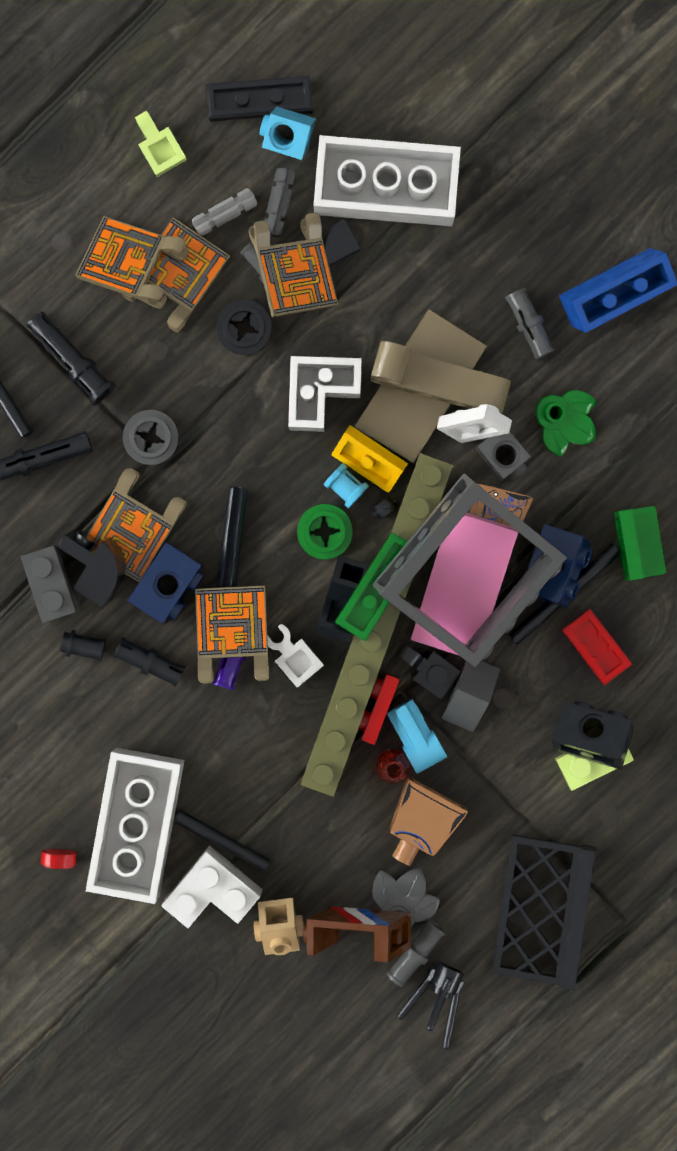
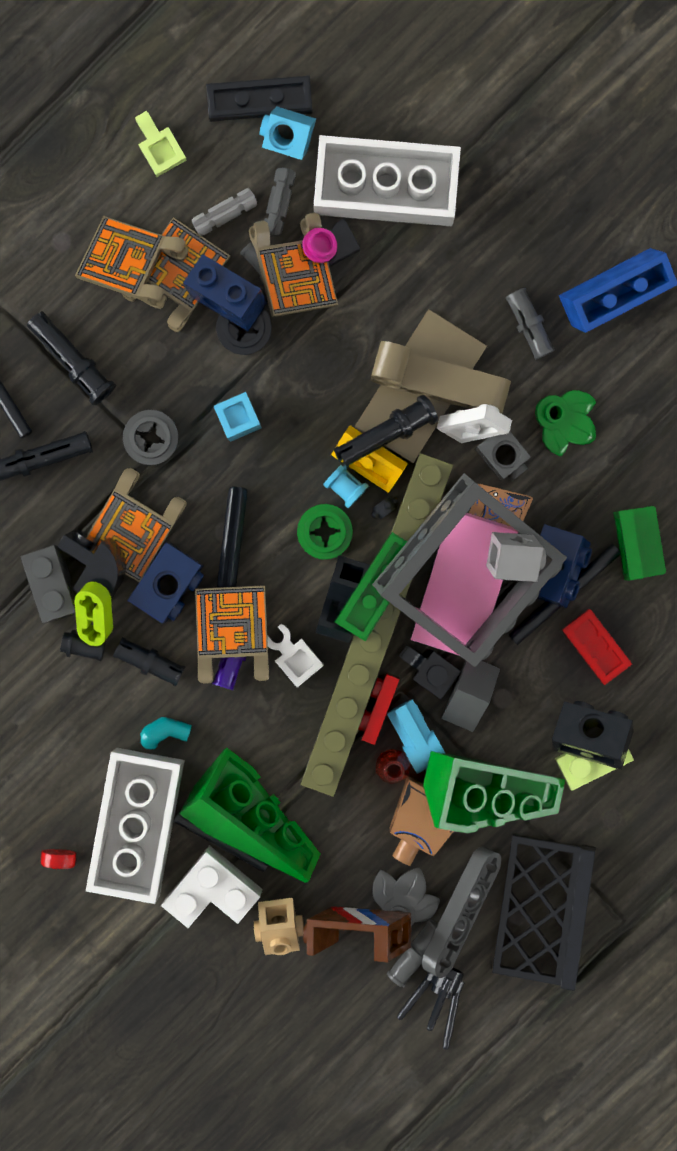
white brick [288,356,362,432] -> none
none -> lime beam [75,582,113,646]
none -> teal arm [140,717,192,750]
none -> green wedge [179,748,321,883]
none -> dark blue brick [183,254,267,331]
none -> medium azure brick [214,392,262,442]
none -> dark pink plate [302,228,337,263]
none -> black pin [334,395,438,468]
none -> dark grey beam [422,846,501,978]
none -> green wedge [423,751,566,833]
none -> light grey brick [486,532,546,582]

